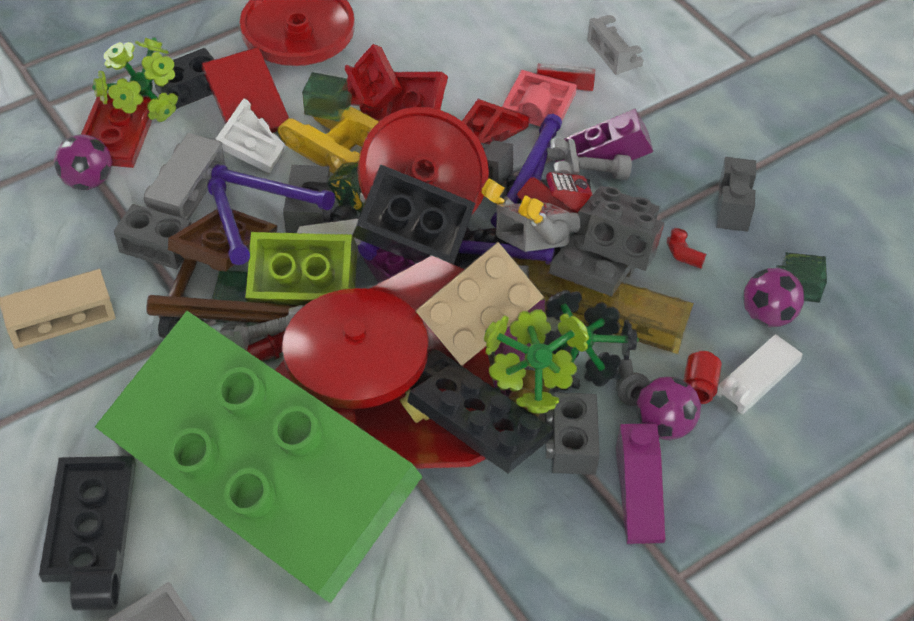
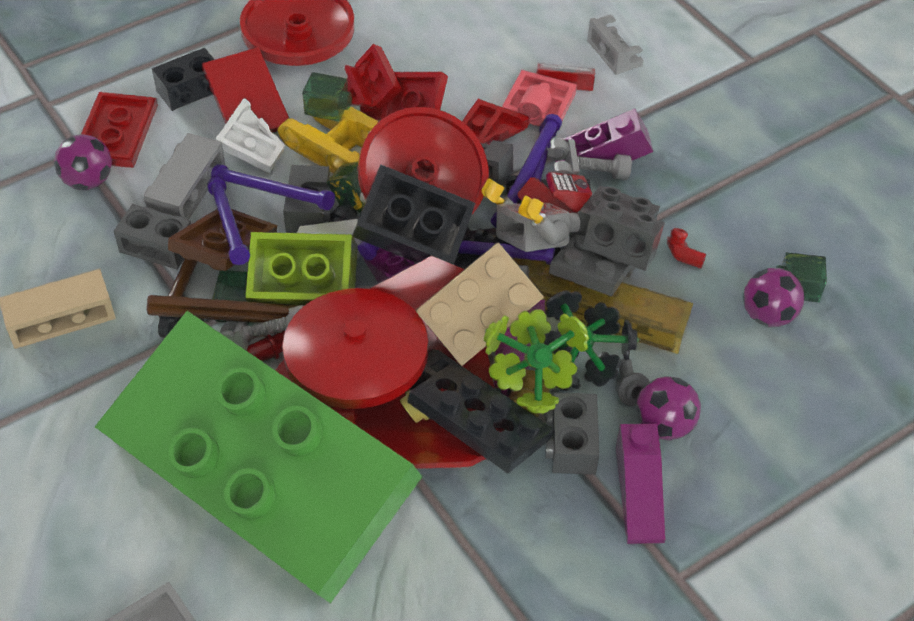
black hinge [39,456,136,611] -> none
lime plant [92,37,178,122] -> none
red brick [683,351,722,404] -> none
dark grey brick [716,157,757,232] -> none
white hinge [716,334,803,415] -> none

